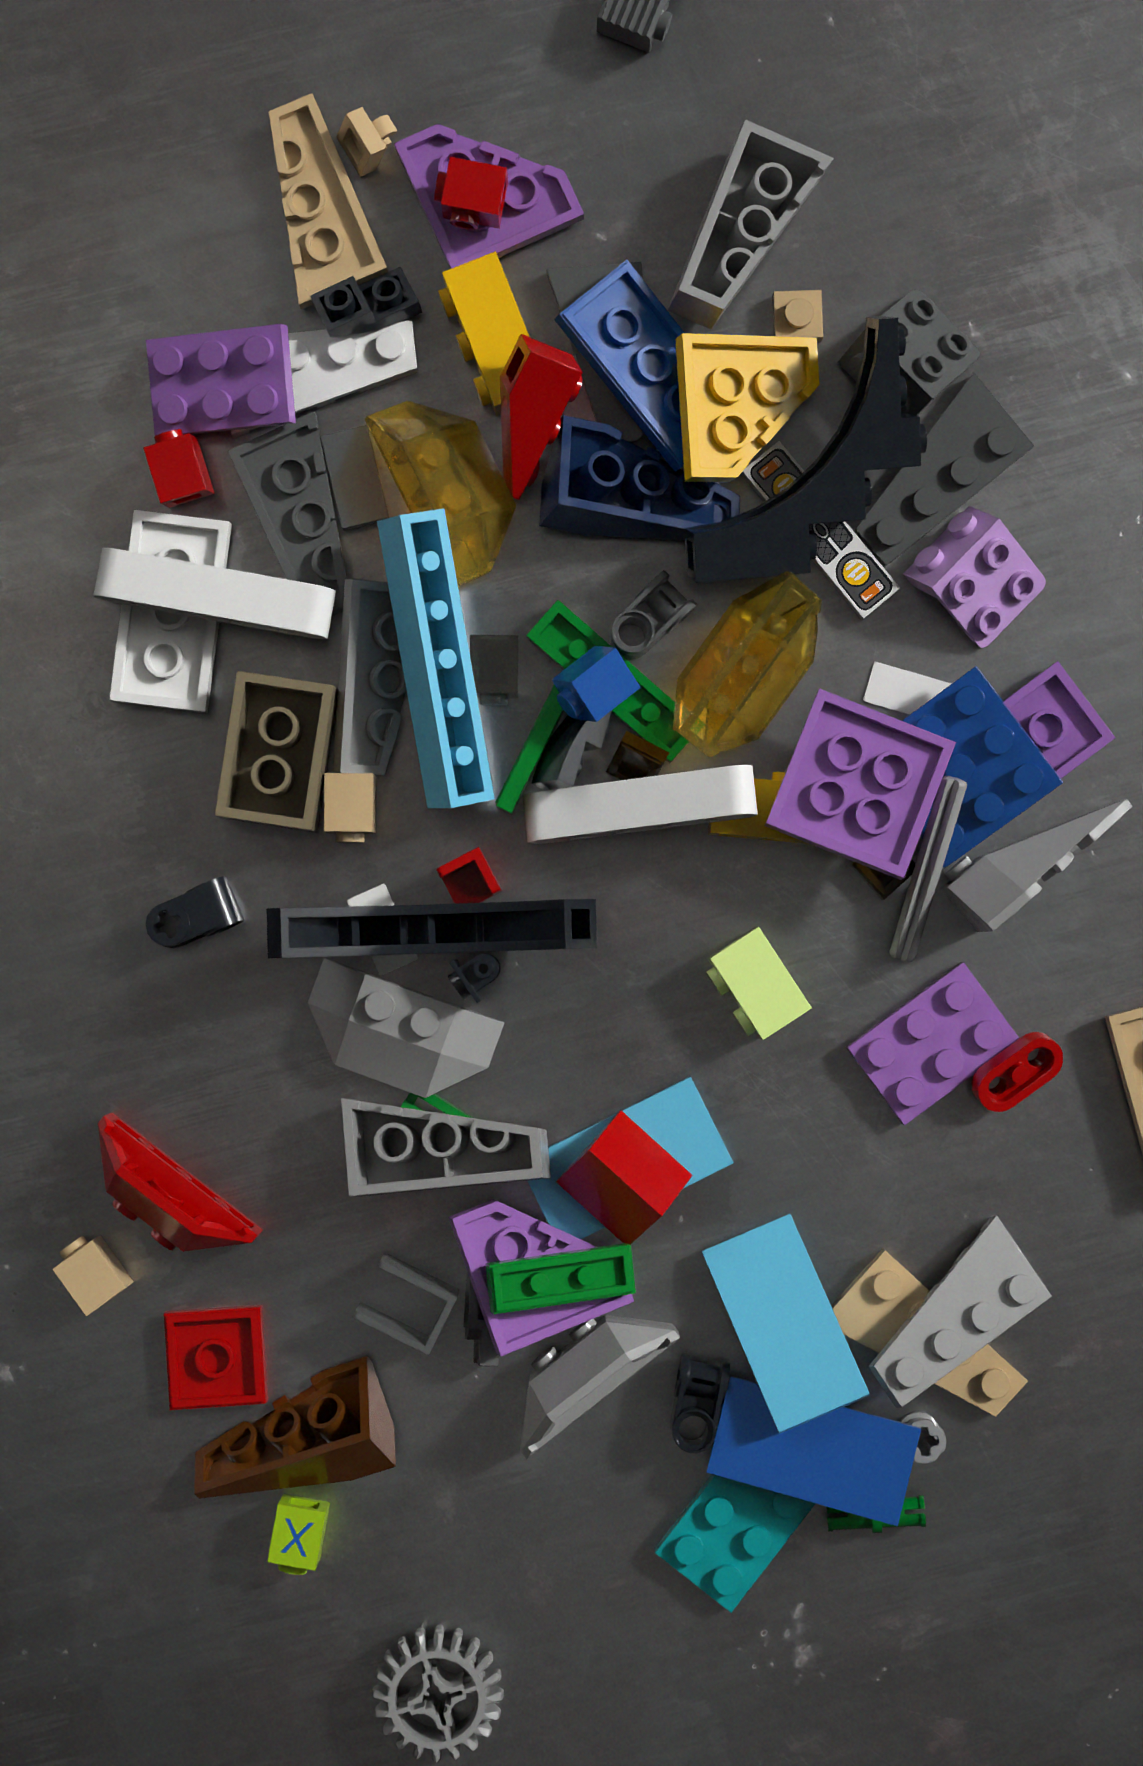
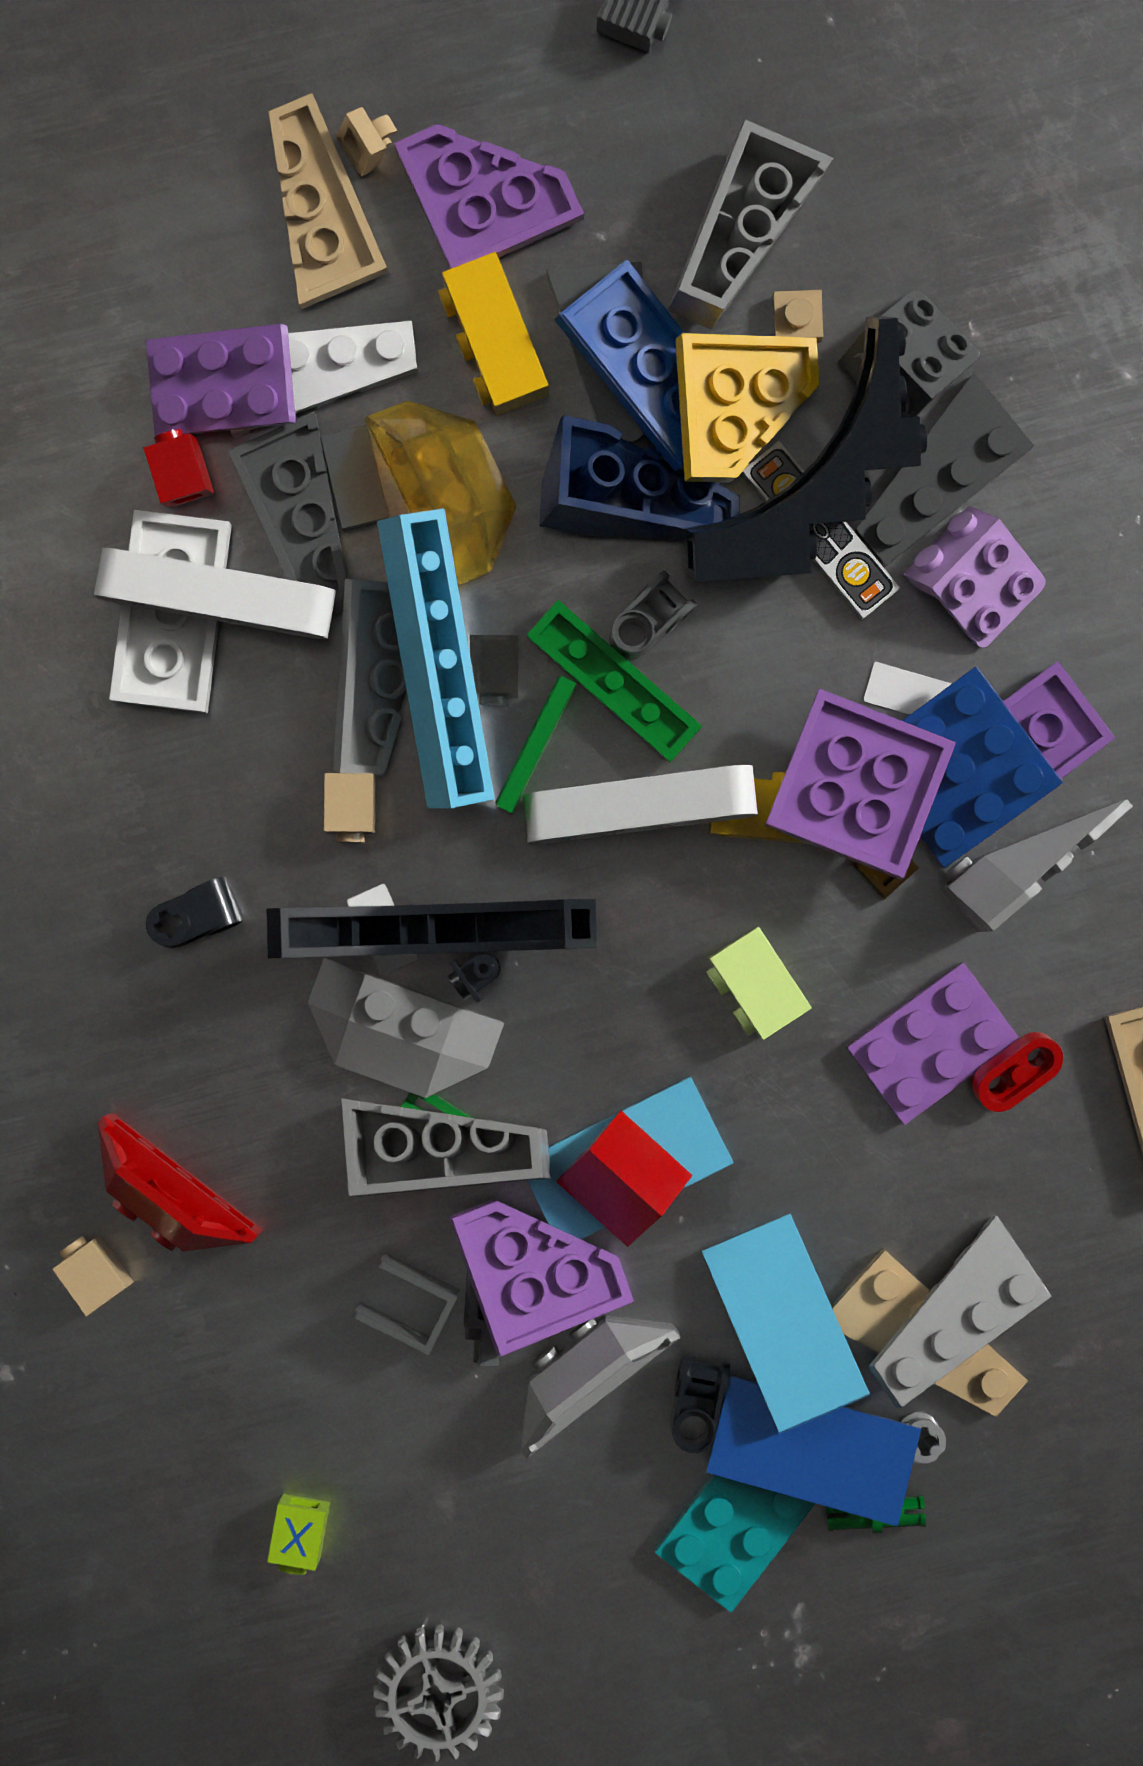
red tile [164,1305,268,1410] -> none
reddish brown wedge [194,1356,396,1499] -> none
dark tan brick [215,671,338,833] -> none
black slope [310,267,423,337] -> none
red brick [434,157,508,230] -> none
red panel [436,847,502,904] -> none
green tile [485,1243,636,1314] -> none
red slope [500,334,583,500] -> none
black slope [531,711,612,790] -> none
blue brick [552,646,641,722] -> none
dark brown tile [606,731,669,780] -> none
clear yellow wedge [673,571,822,757] -> none
light grey axle [889,776,967,962] -> none

